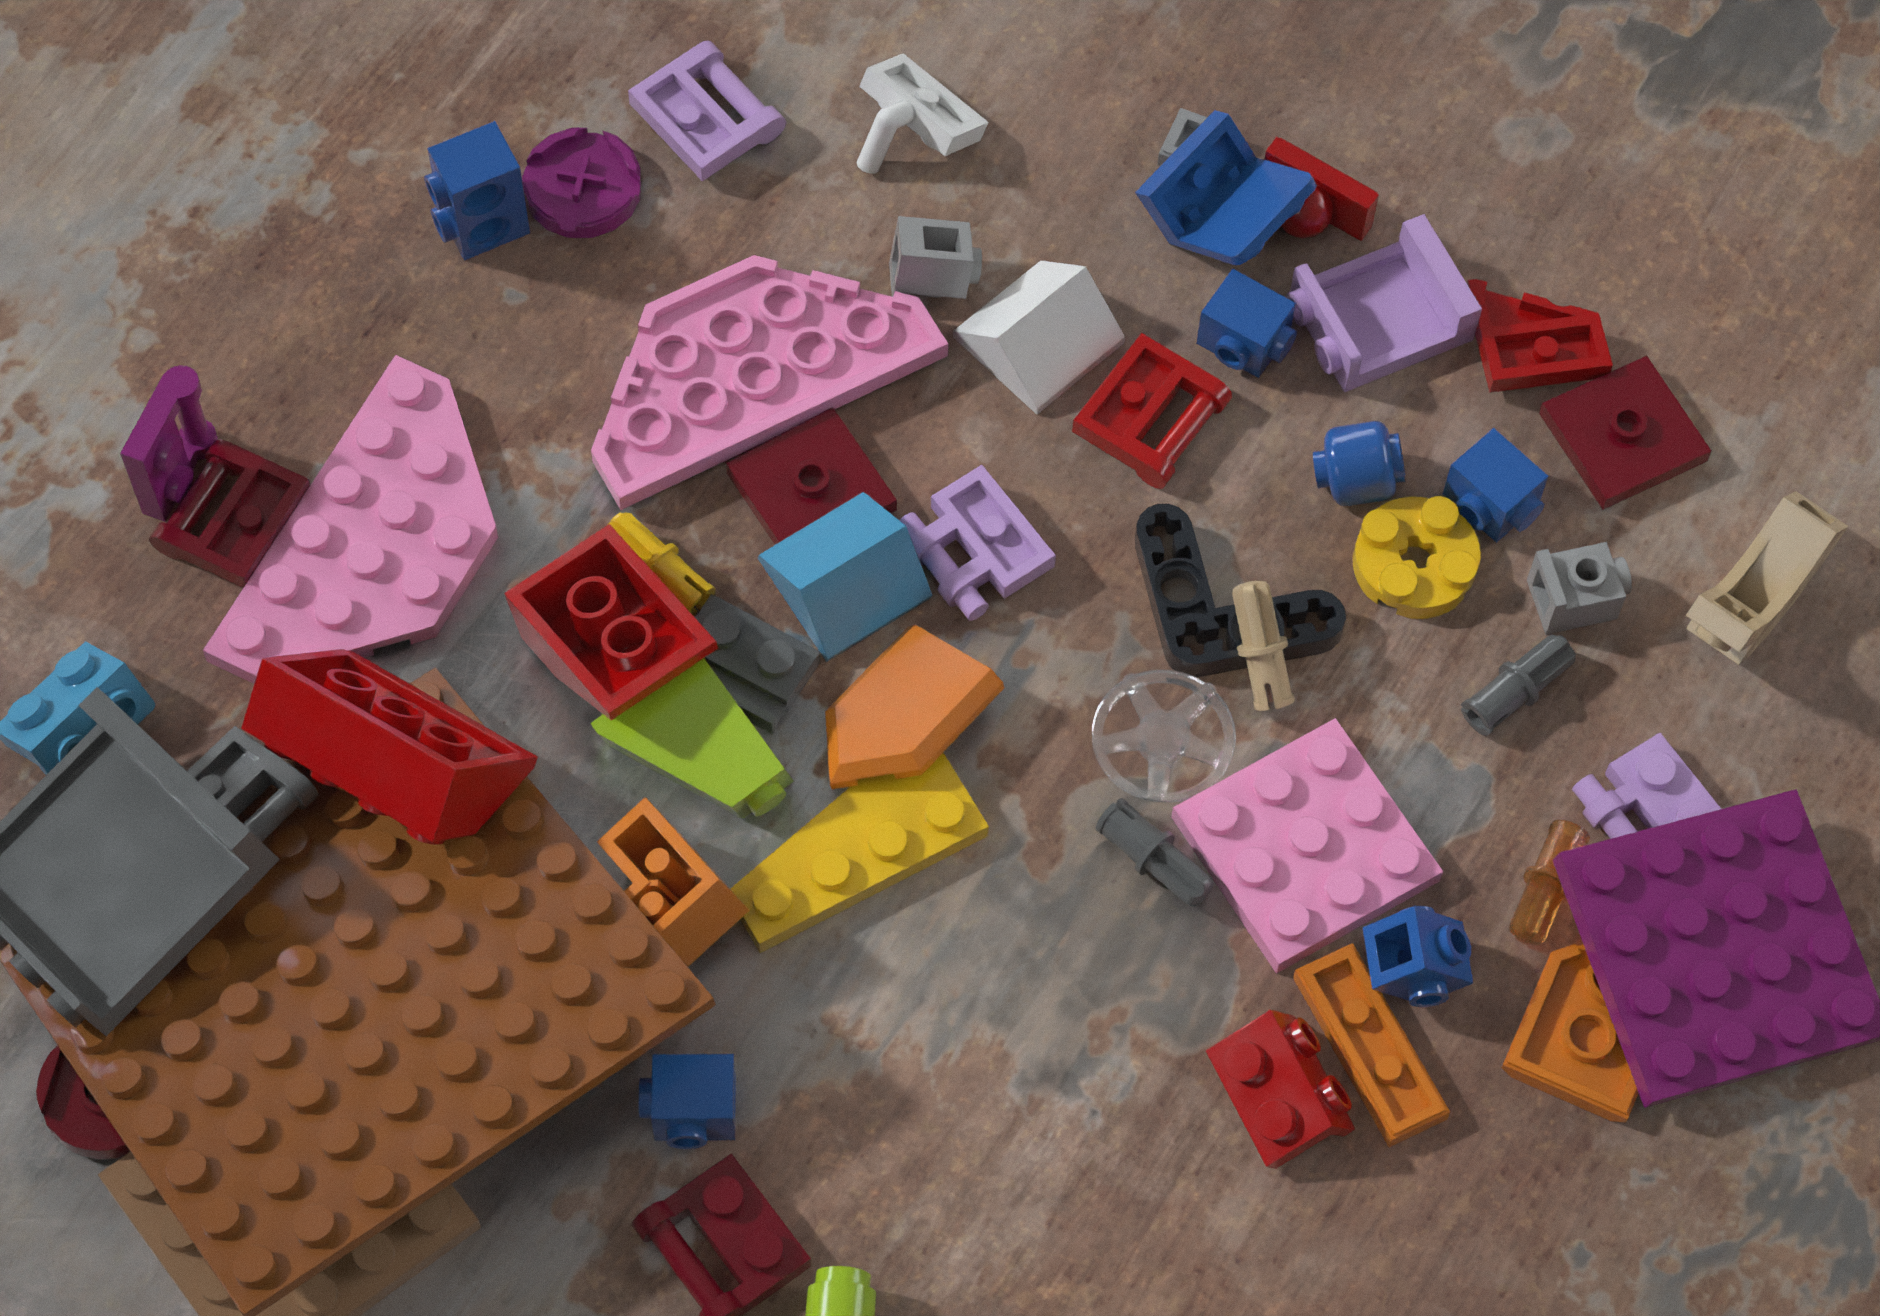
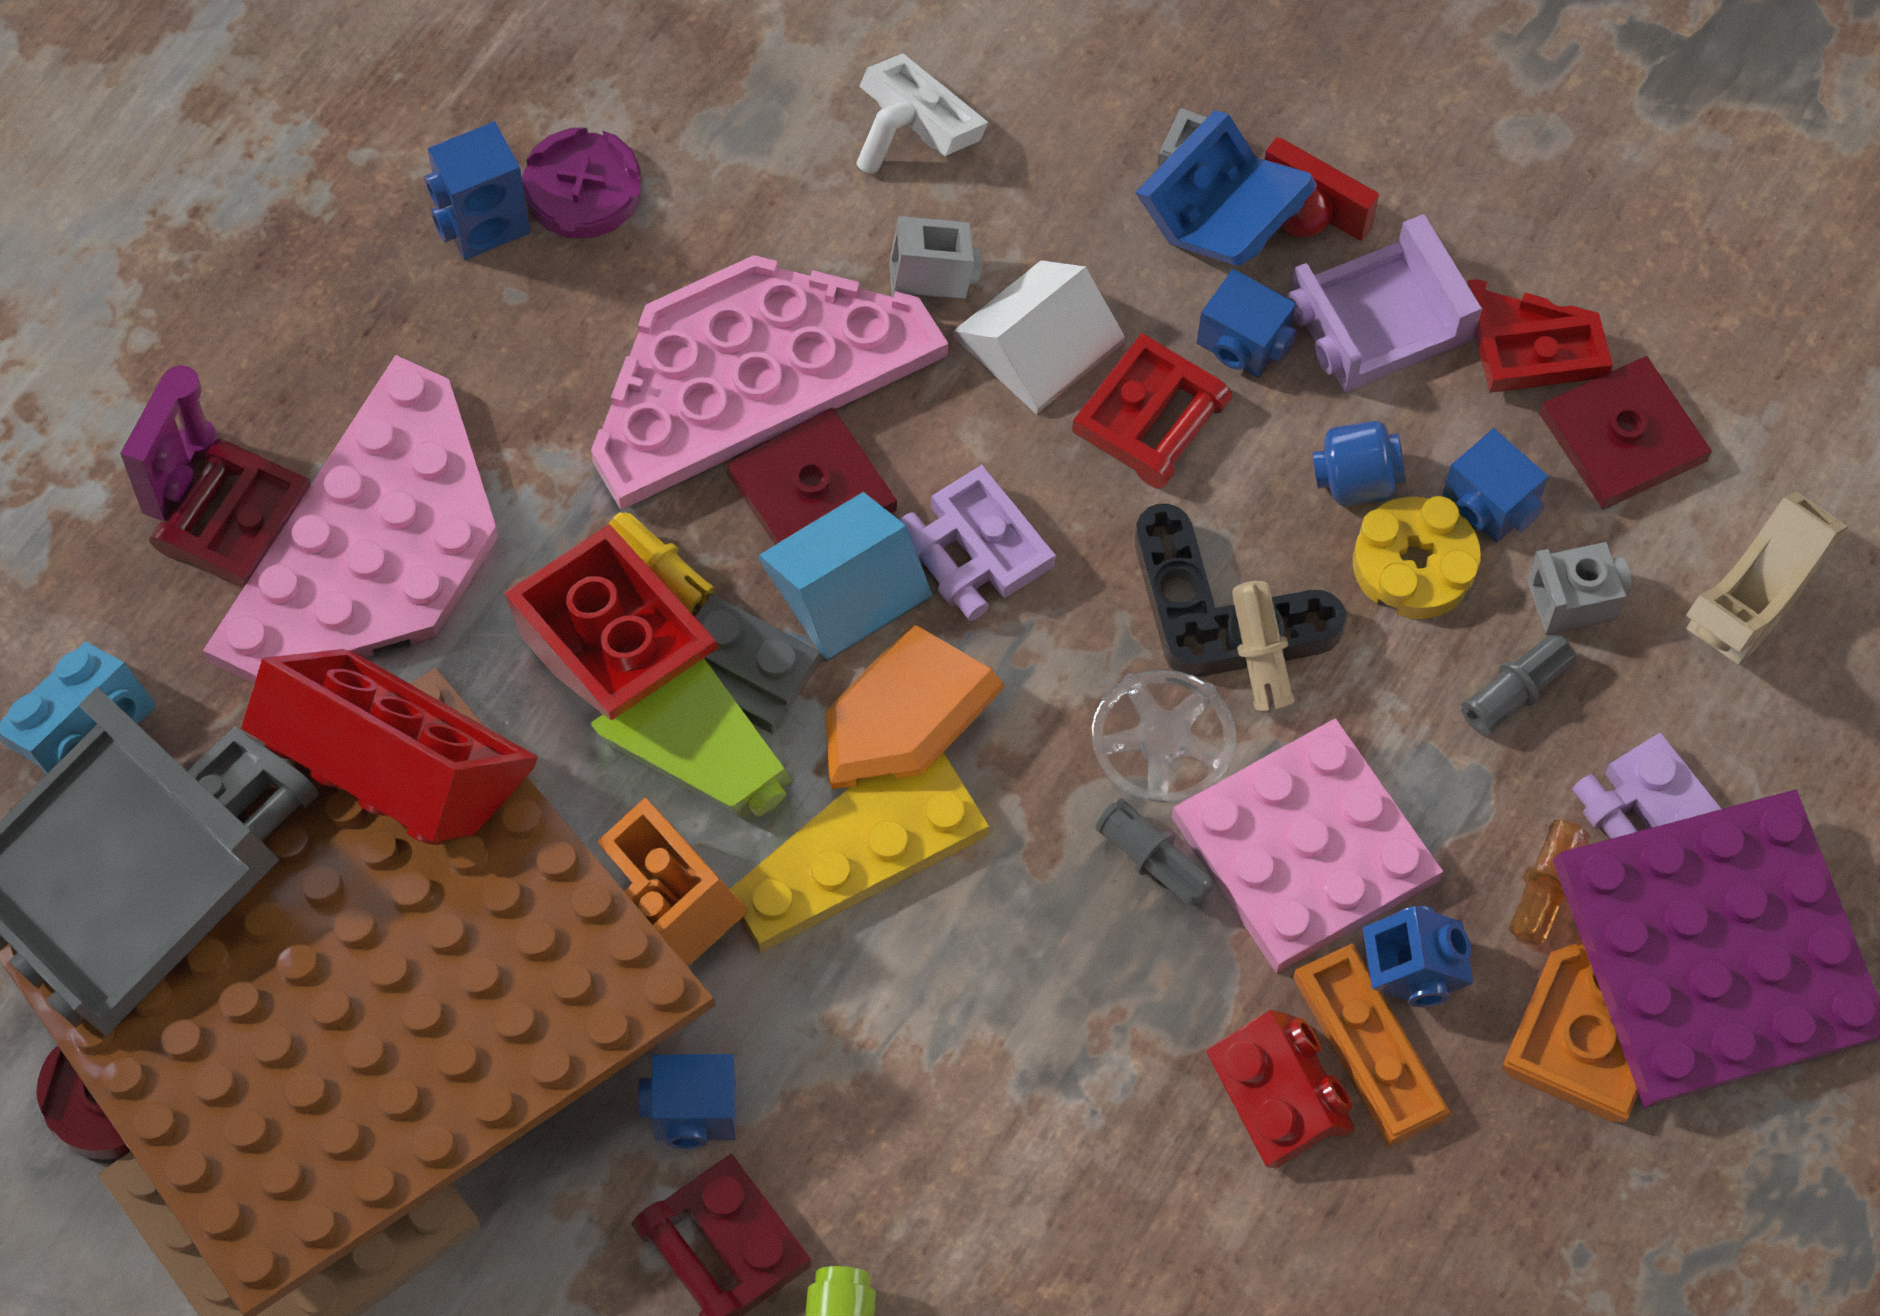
lavender plate [628,40,786,181] -> none

